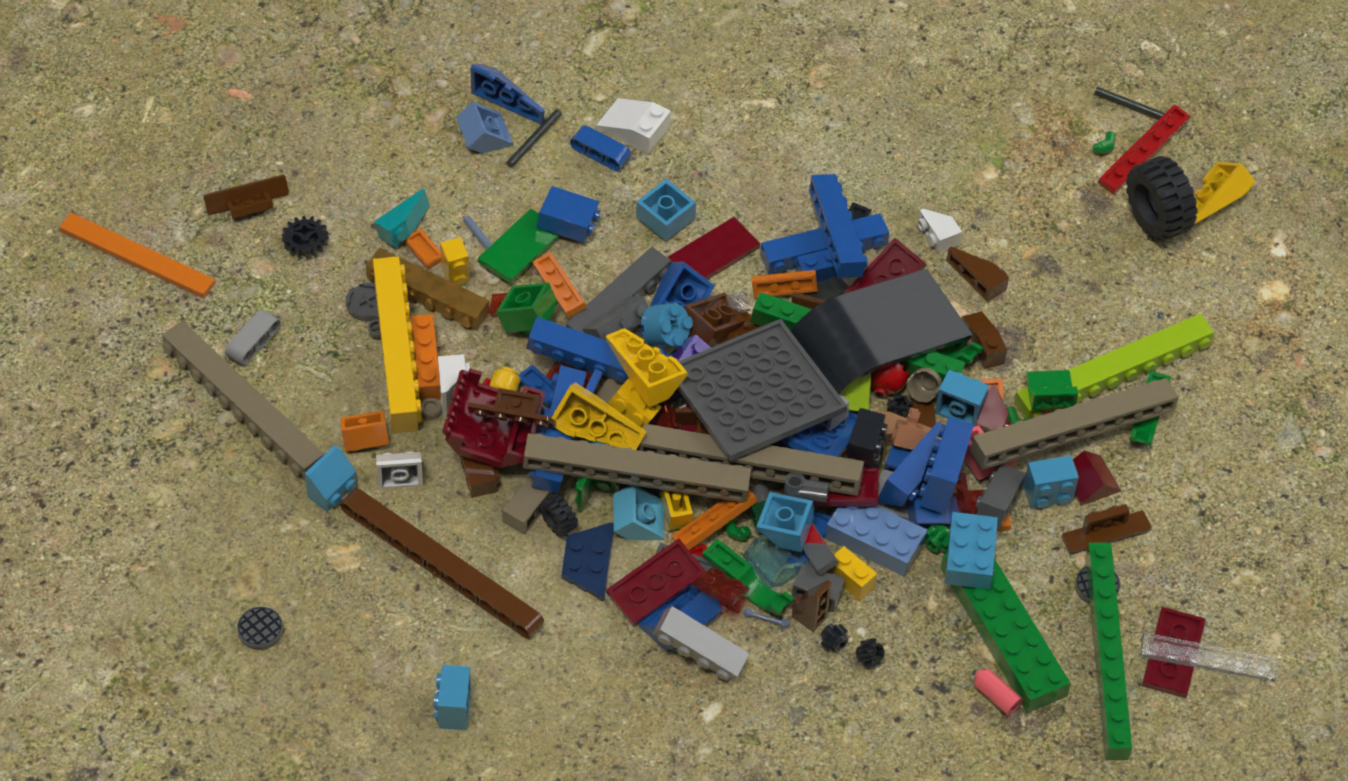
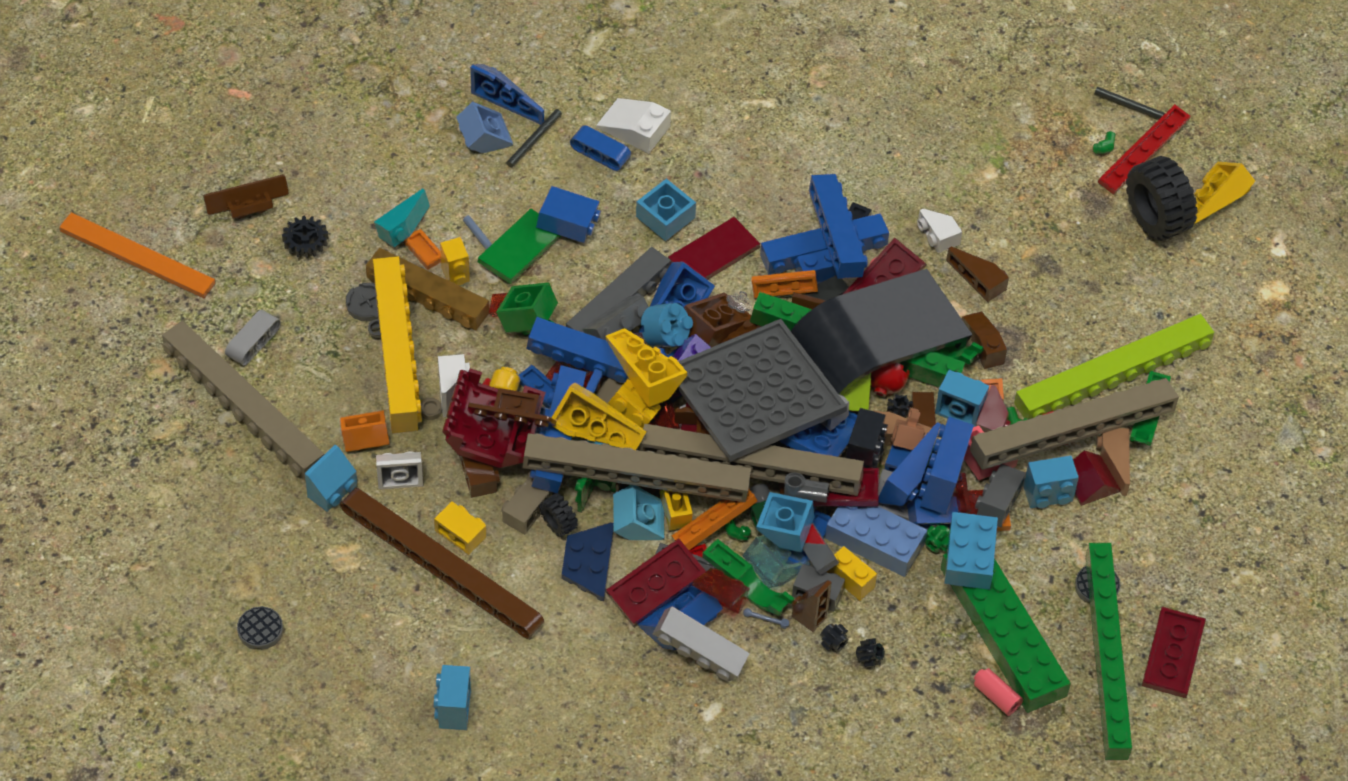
orange brick [411,314,441,402] -> none
orange plate [532,252,587,318] -> none
dark tan hair [907,368,942,403] -> none
green bracket [1026,370,1078,410] -> none
reddish brown bracket [1062,504,1152,553] -> none
clear plate [1140,633,1278,682] -> none
none -> yellow brick [434,501,486,555]
none -> medium nougat slope [1096,428,1130,496]

